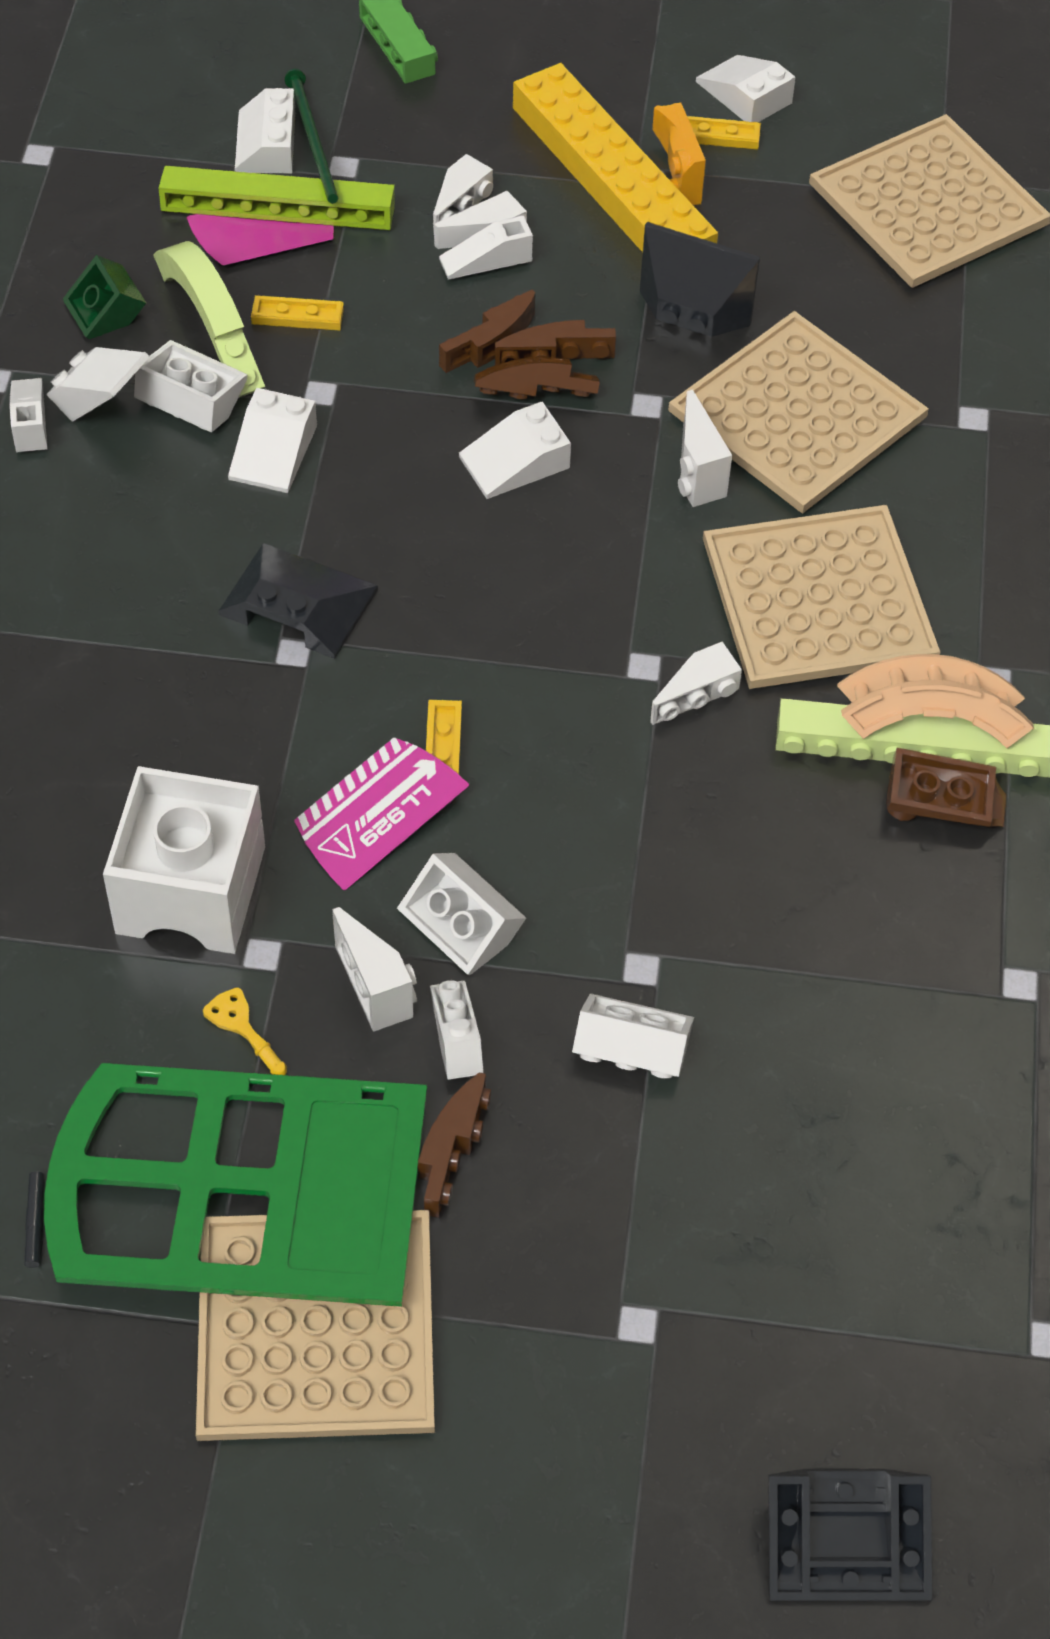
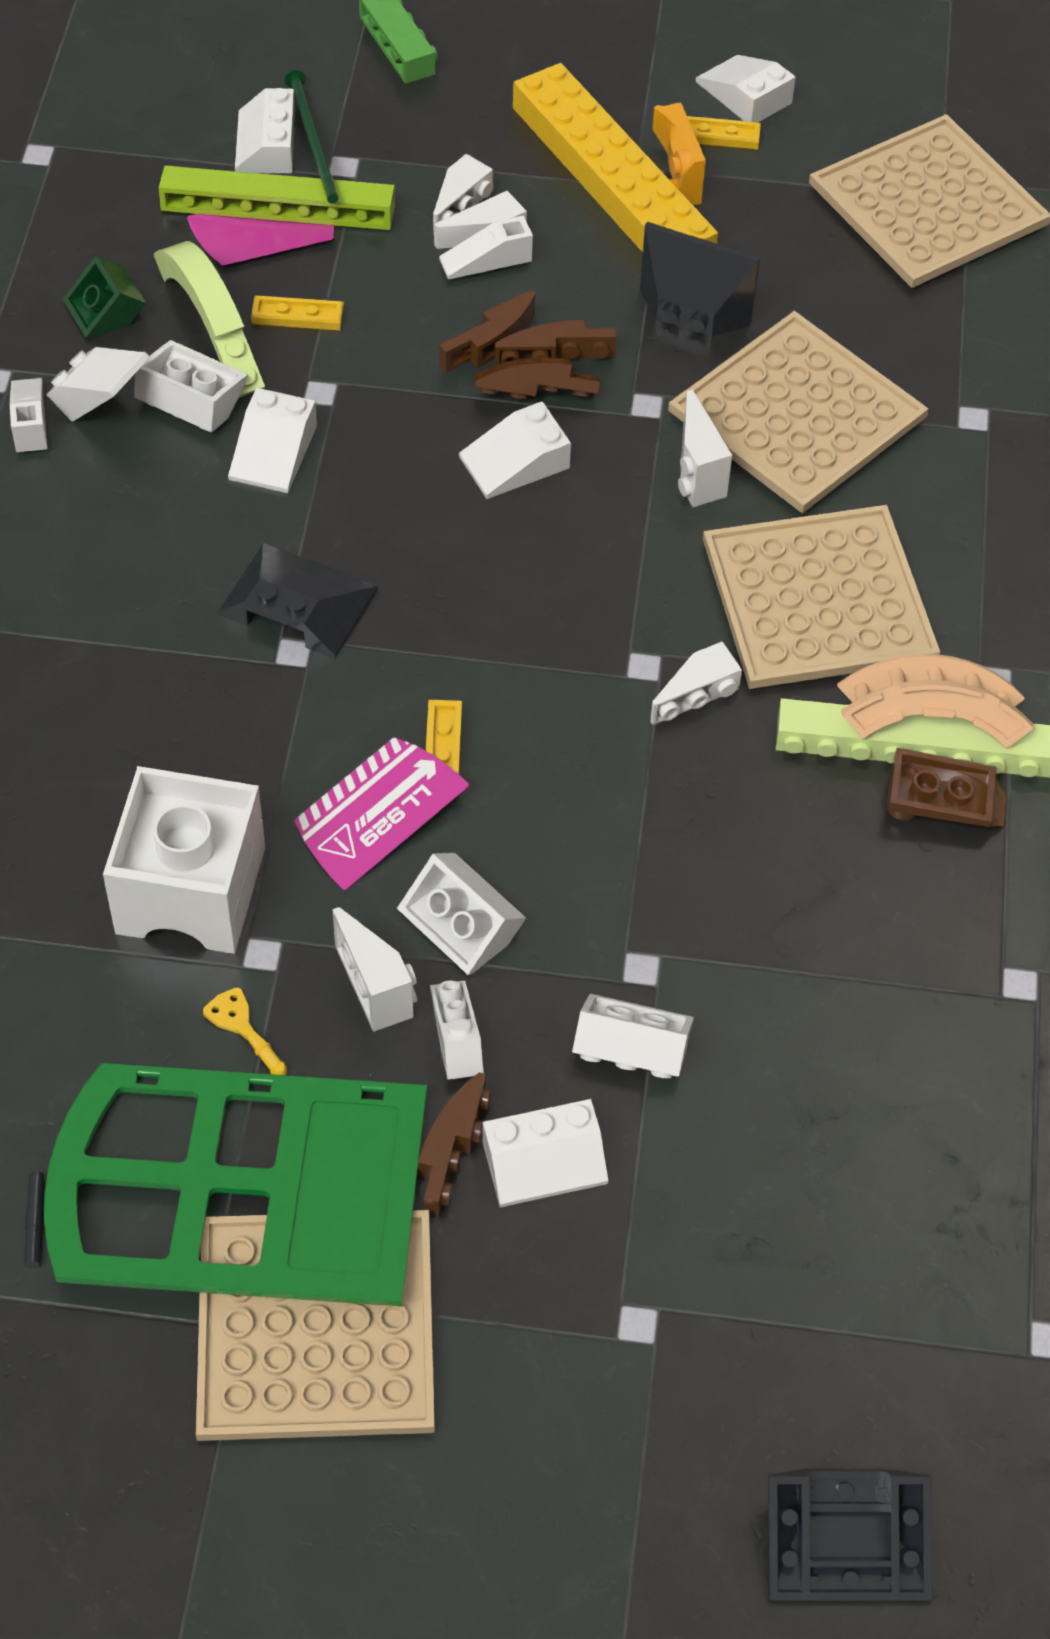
none -> white slope [482,1099,608,1207]

